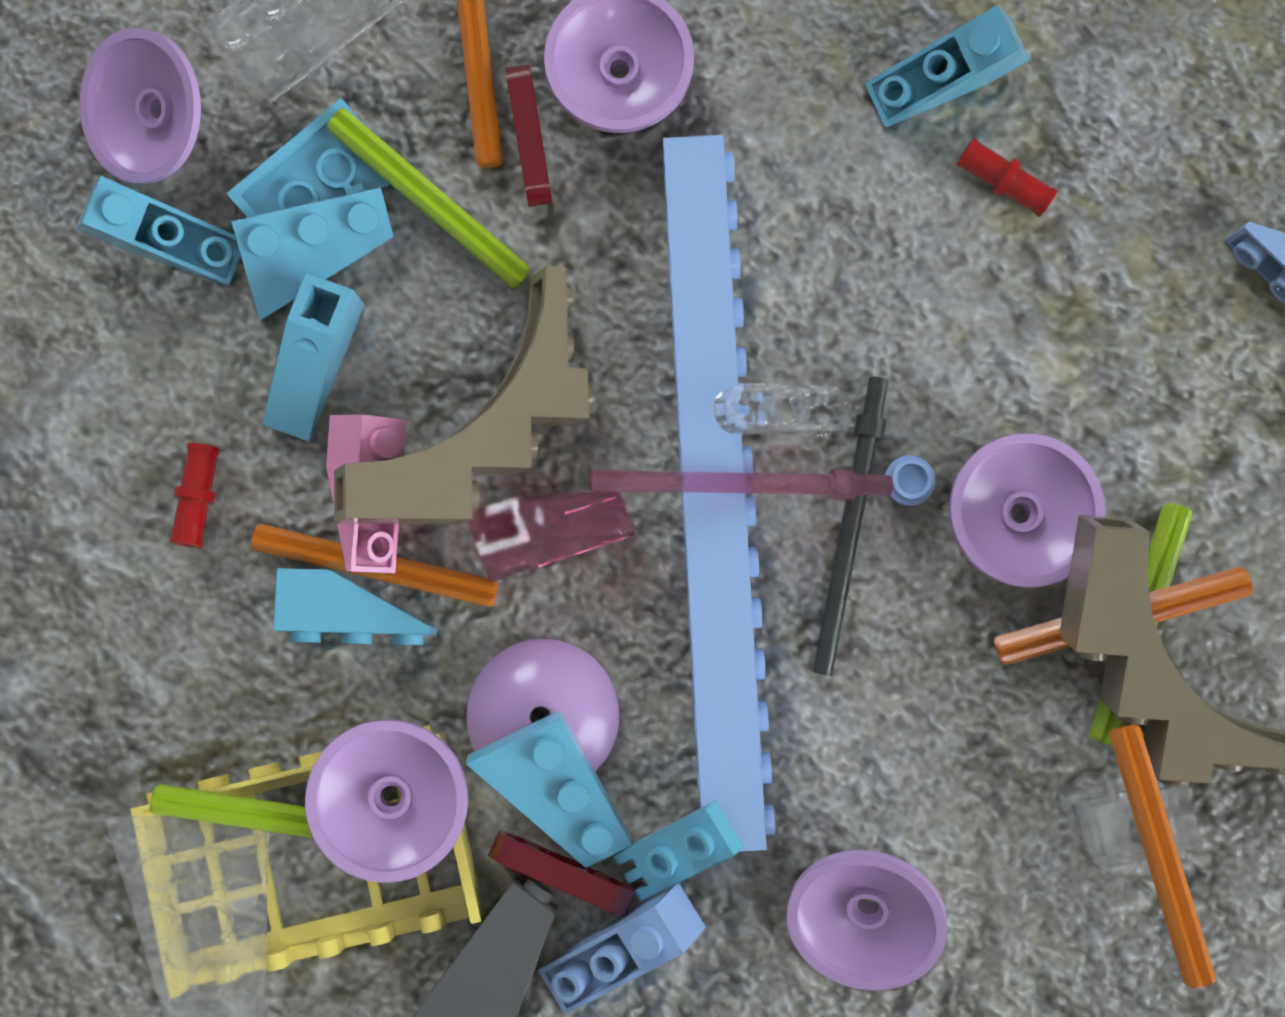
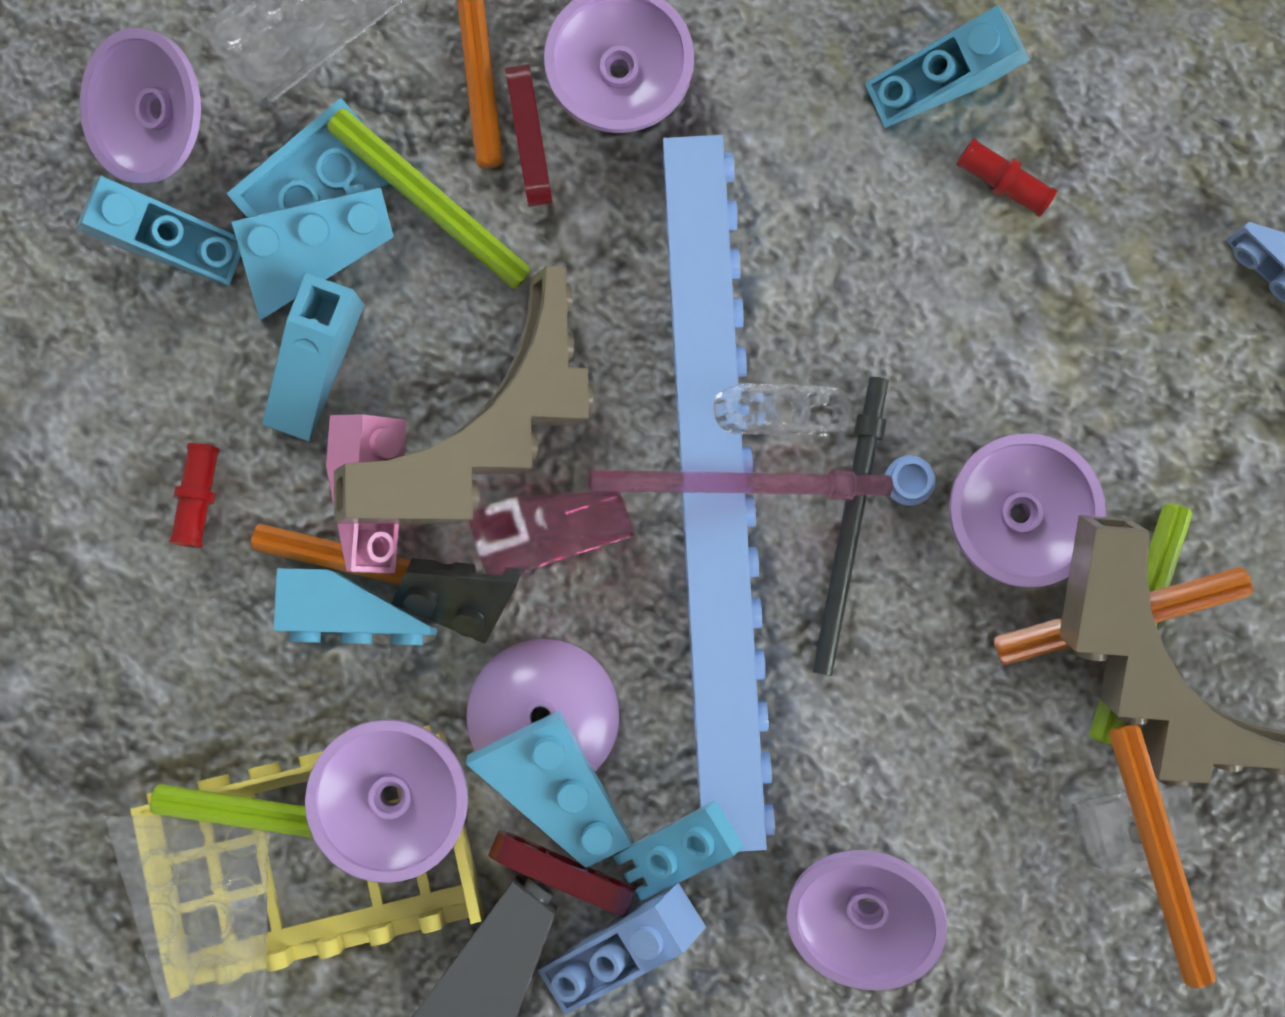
none -> pearl dark grey wing [391,558,522,644]

